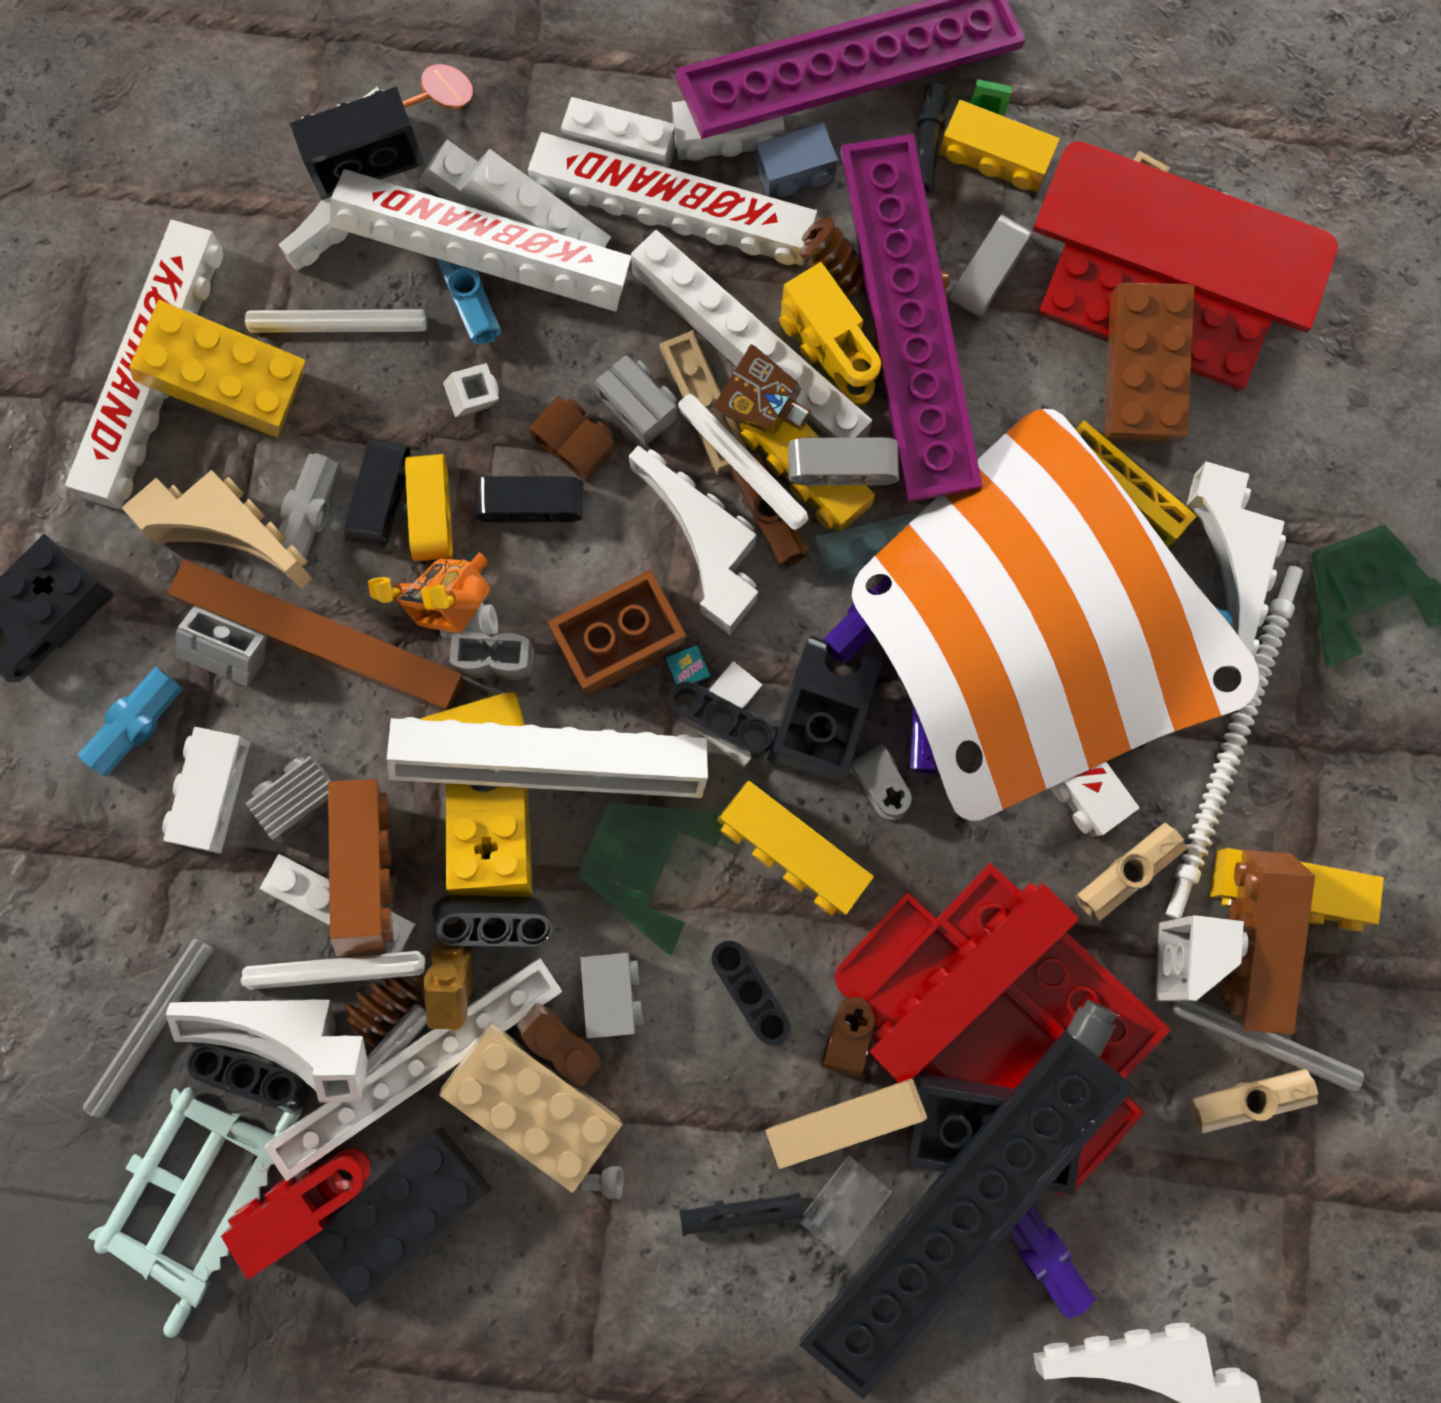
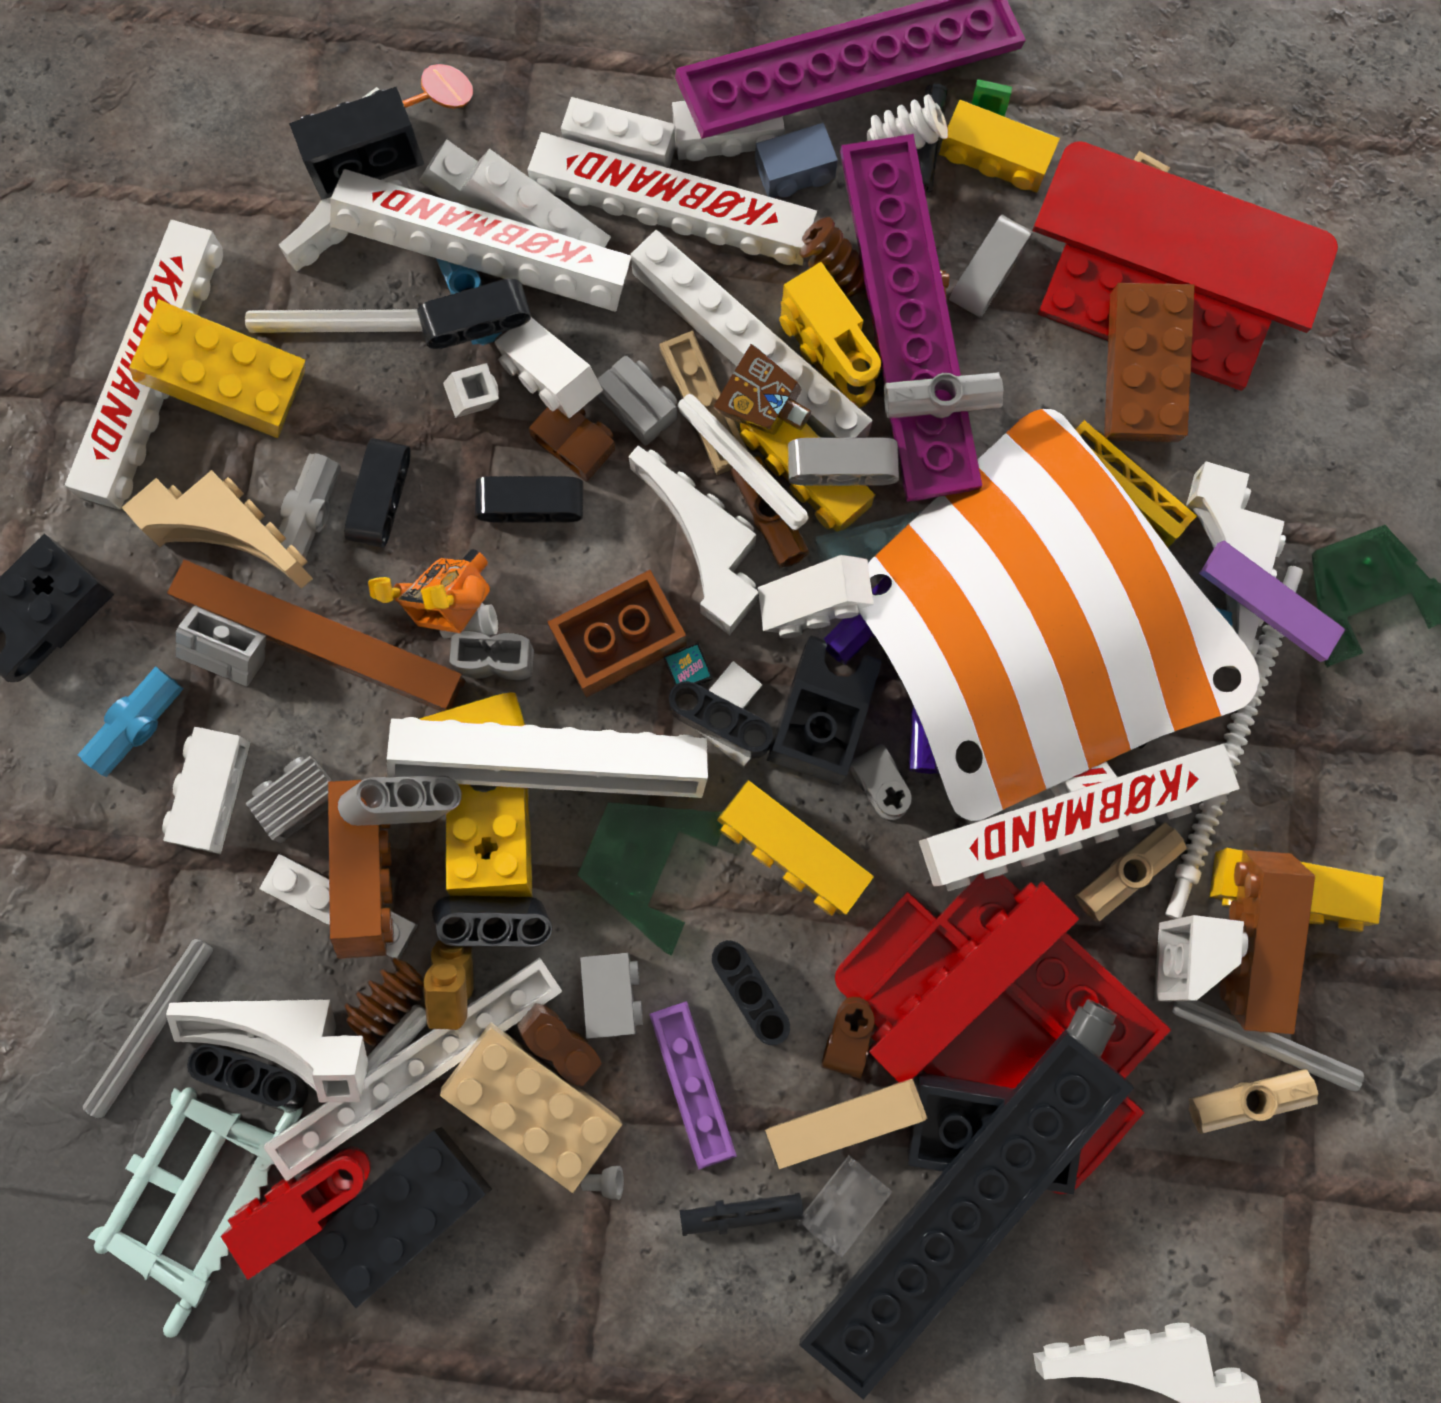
white axle [241,951,426,990] -> none
yellow beam [405,454,453,562] -> none
dark purple piece [1009,1205,1096,1320] -> none
none -> light grey beam [338,776,461,826]
none -> black beam [417,279,531,349]
none -> white brick [494,318,603,418]
none -> medium lavender tile [649,1001,737,1170]
none -> white brick [758,555,874,638]
none -> white piece [867,94,948,149]
none -> light grey piece [884,372,1004,418]
none -> white brick [919,744,1240,891]
none -> medium lavender tile [1199,540,1345,662]

